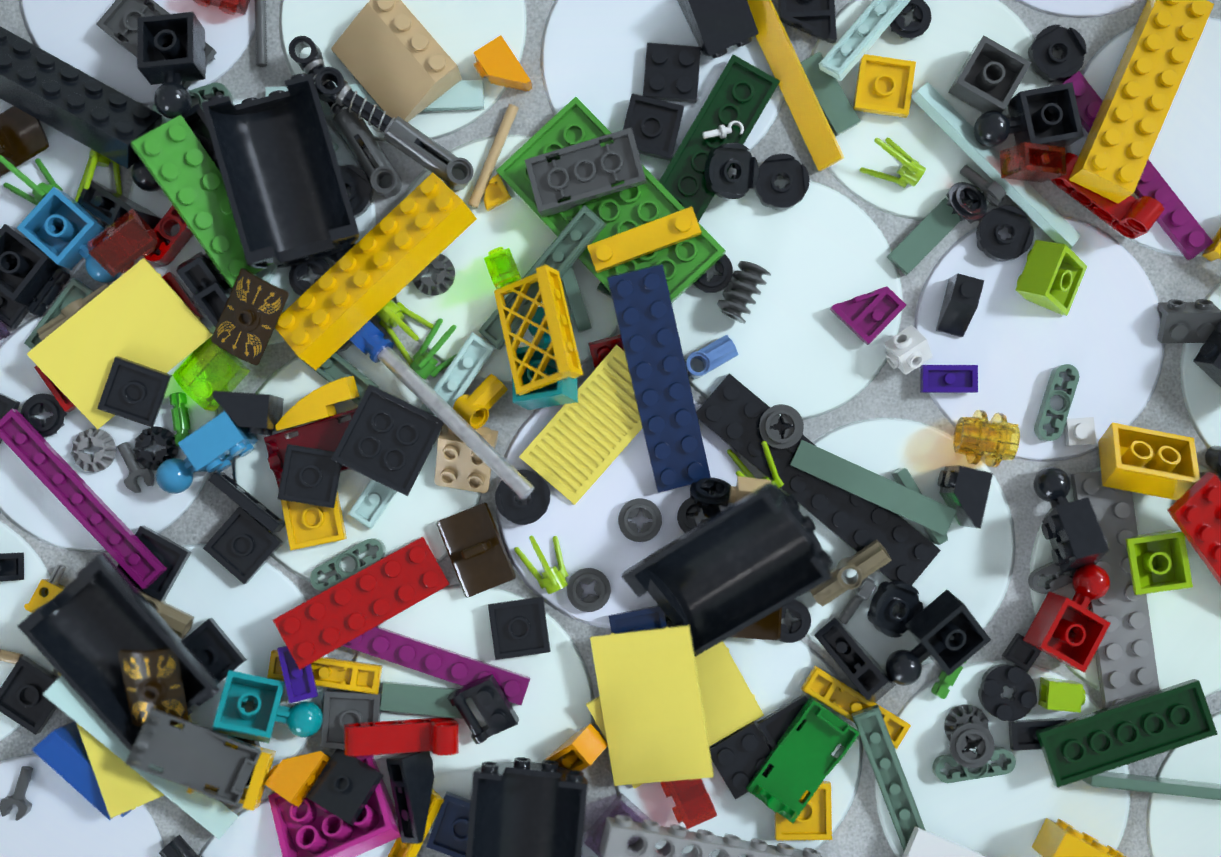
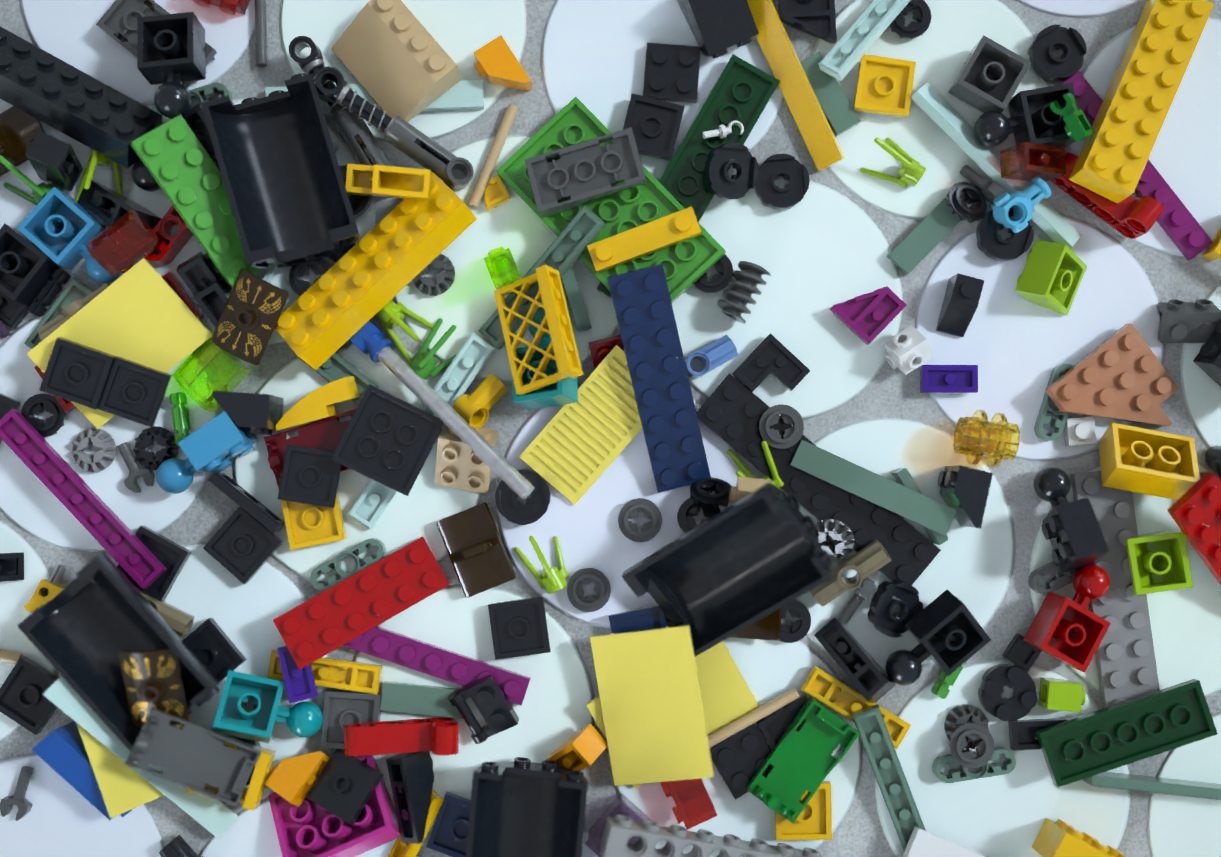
none -> black brick [25,131,84,192]
none -> black plate [39,337,116,410]
none -> yellow slope [346,163,431,199]
none -> tan bar [708,687,800,748]
none -> black plate [732,333,810,392]
none -> dark grey gear [814,519,855,560]
none -> medium azure connector [991,176,1052,233]
none -> nougat wing [1045,323,1179,427]
none -> green plate [1050,93,1095,142]

